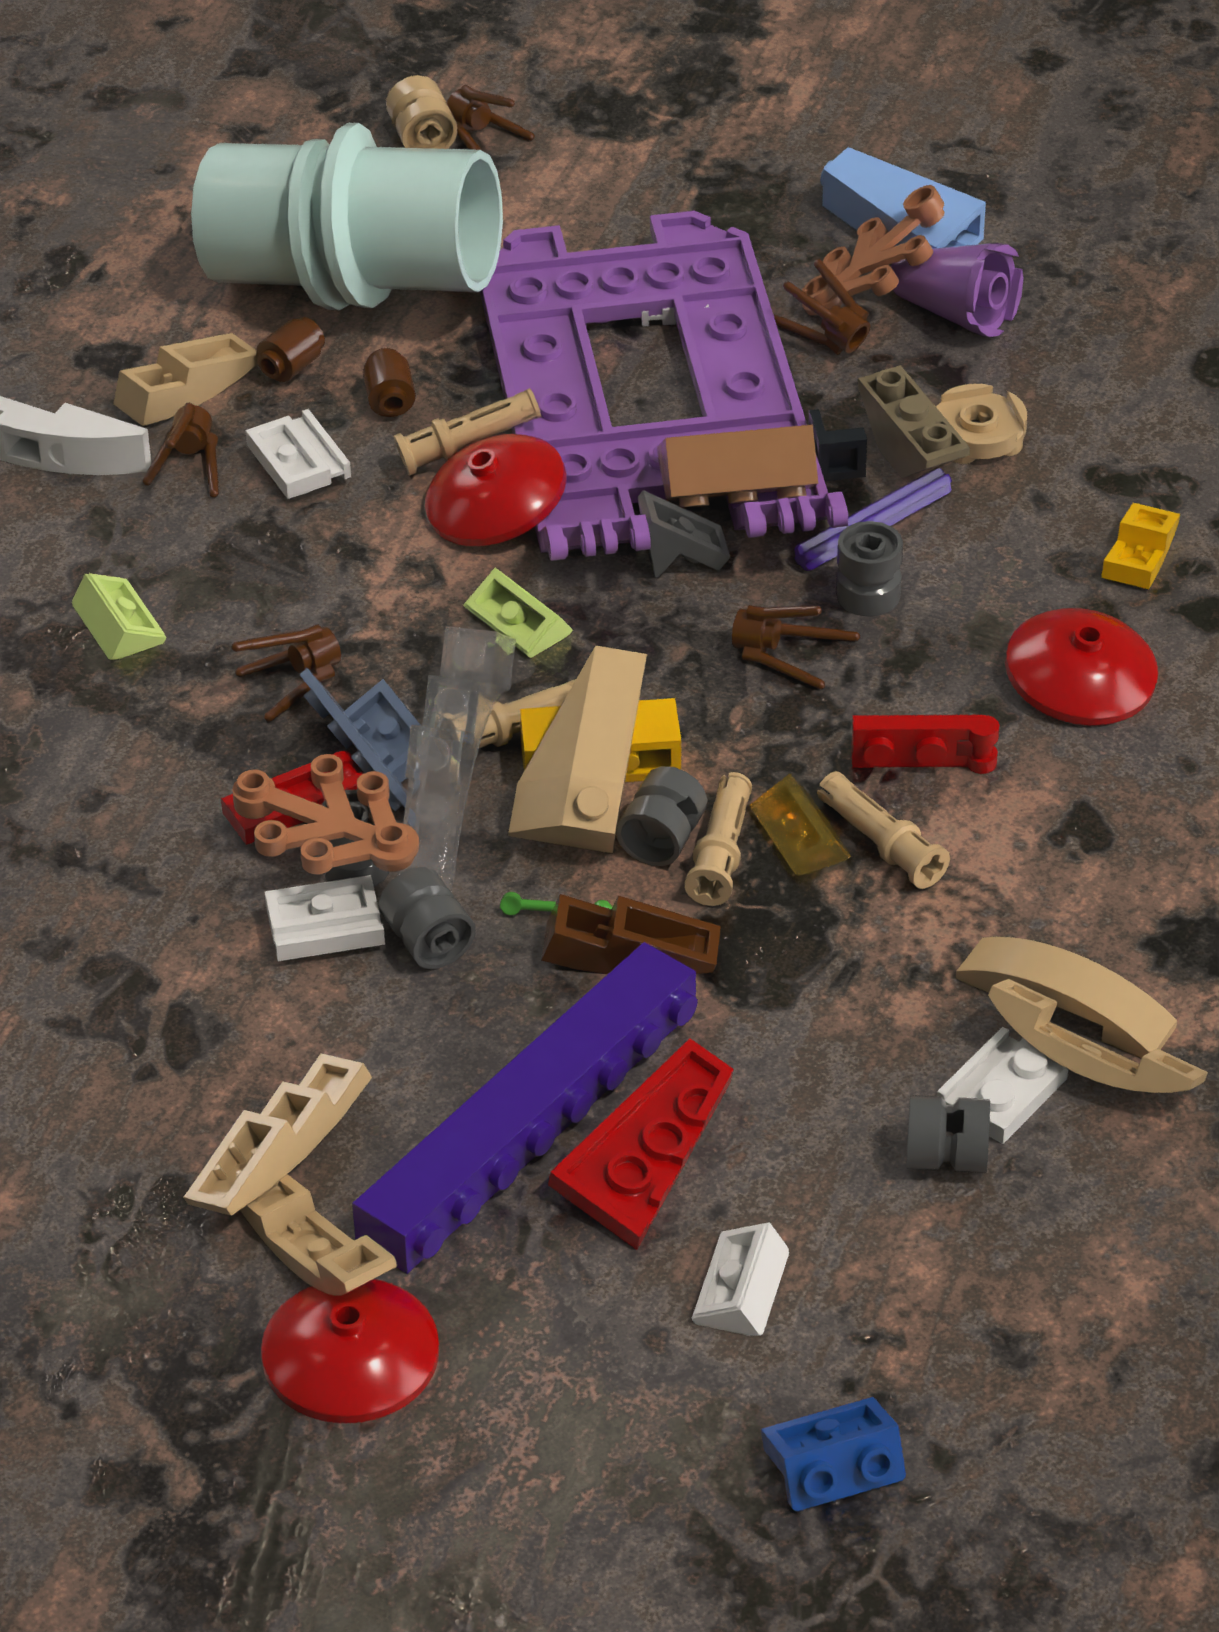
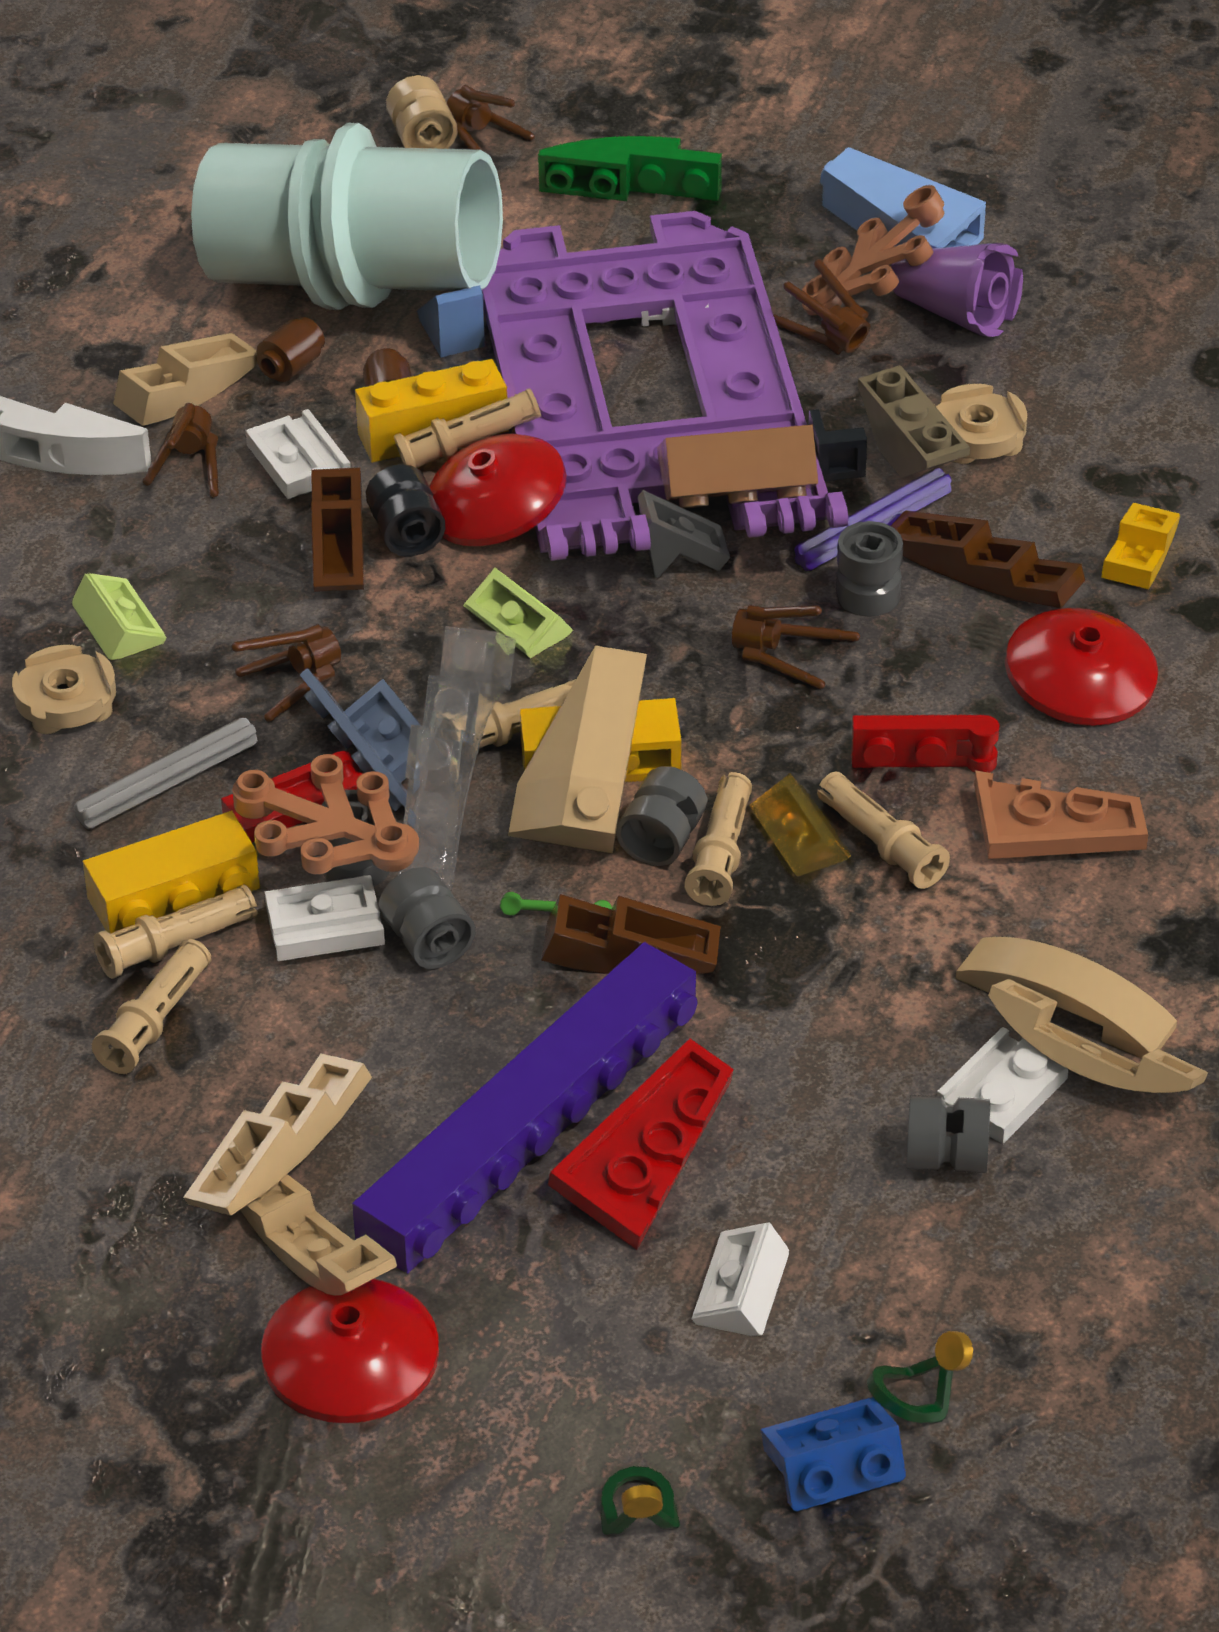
none -> tan plate [12,645,116,734]
none -> light grey axle [74,718,258,829]
none -> yellow brick [83,811,260,934]
none -> tan pin [92,939,211,1074]
none -> tan pin [93,885,257,979]
none -> reddish brown slope [311,467,364,592]
none -> yellow brick [355,359,509,463]
none -> black wheel [365,464,446,557]
none -> medium blue slope [417,285,485,357]
none -> green slope [538,136,722,201]
none -> dark green piece [601,1466,680,1535]
none -> dark green piece [867,1331,973,1423]
none -> reddish brown slope [891,510,1085,608]
none -> nougat wing [974,770,1148,859]

